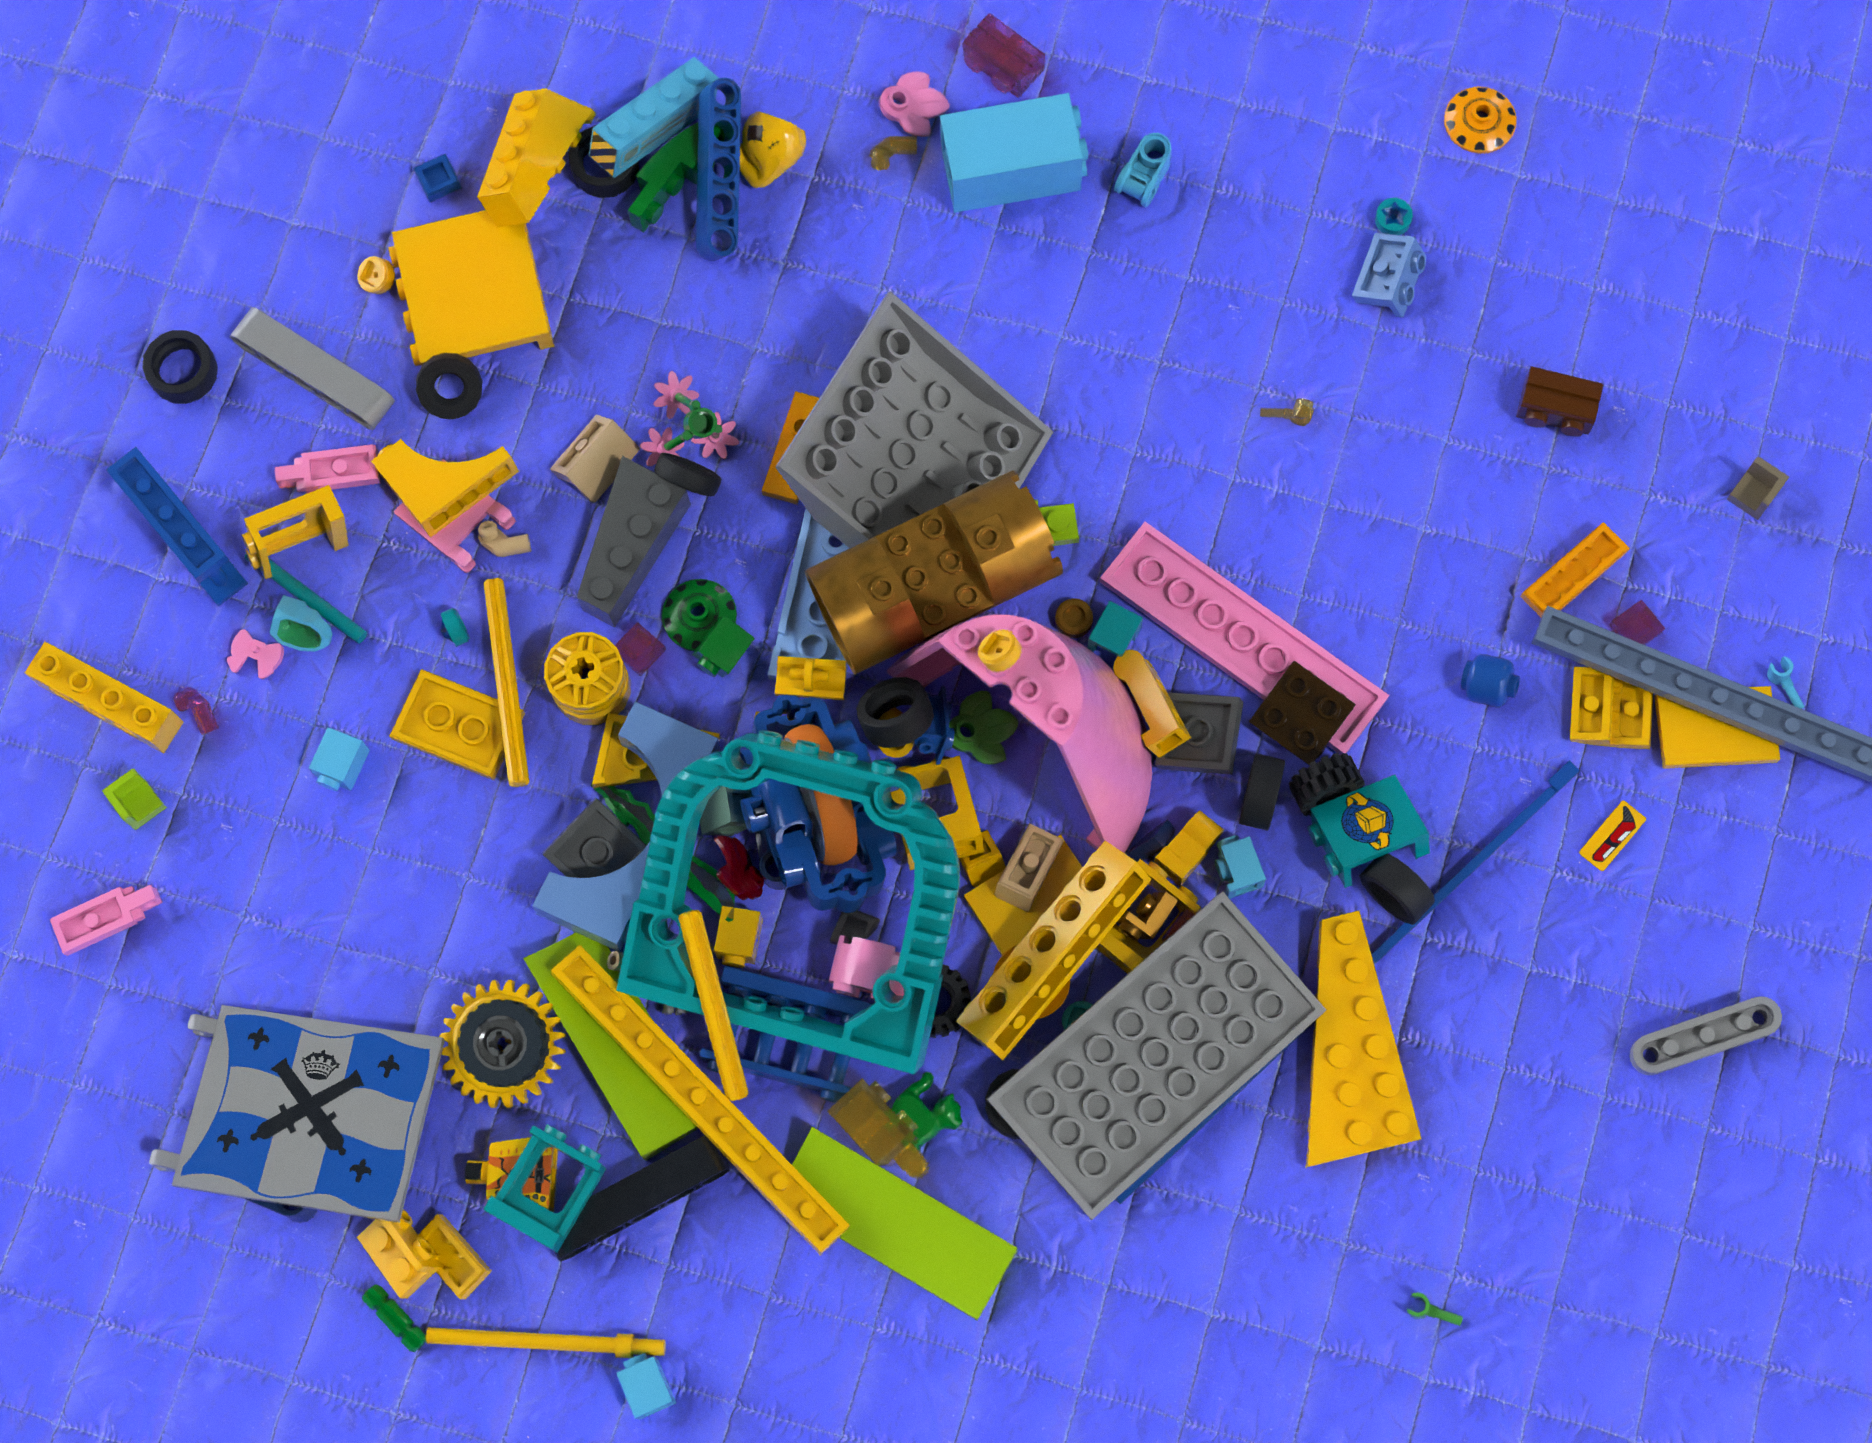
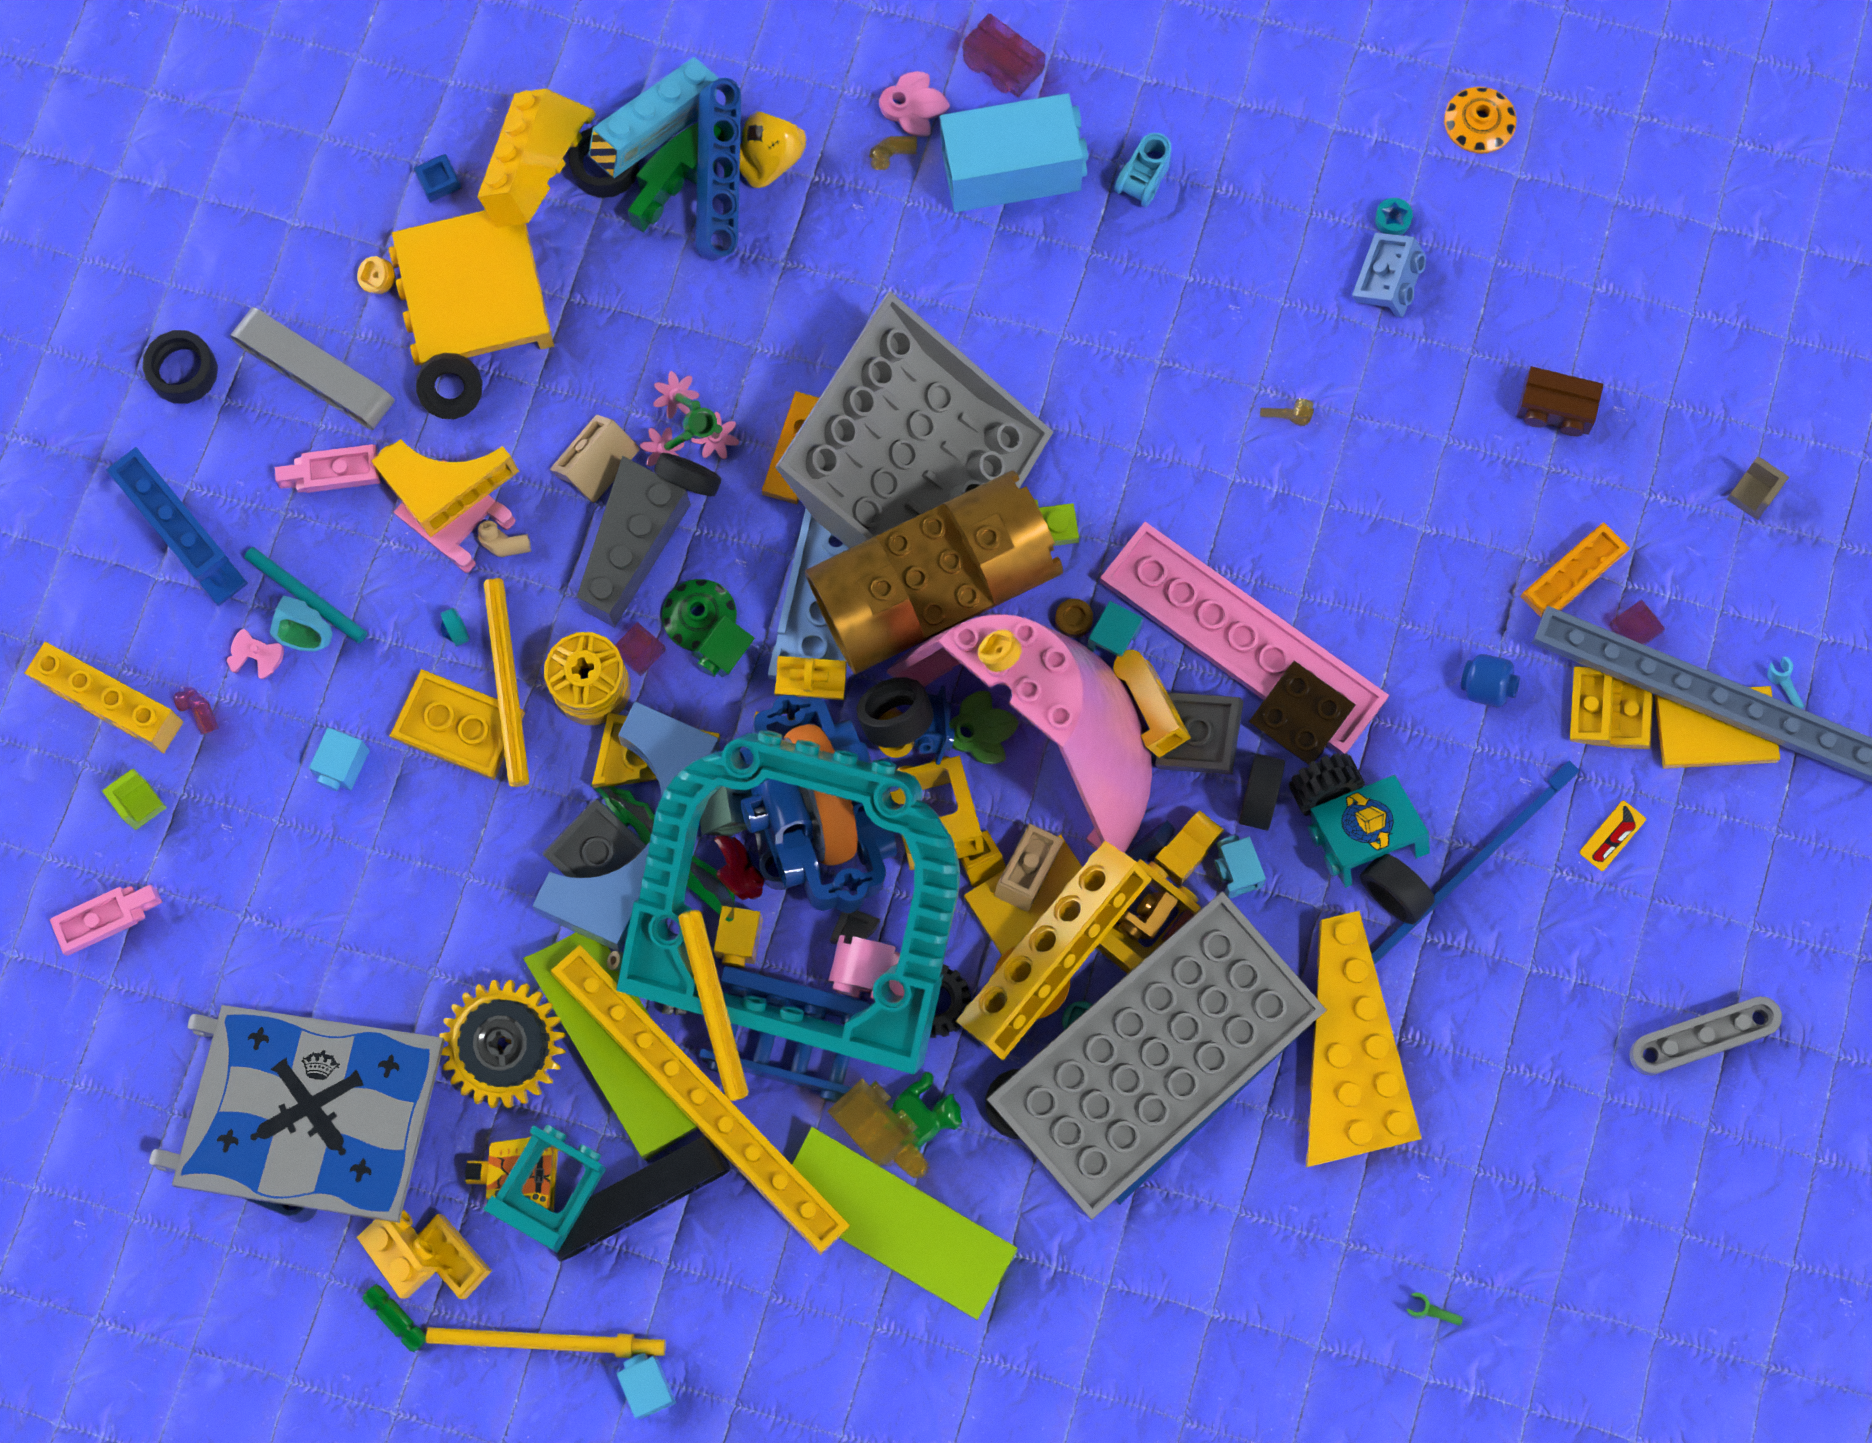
yellow window [241,485,349,580] -> none

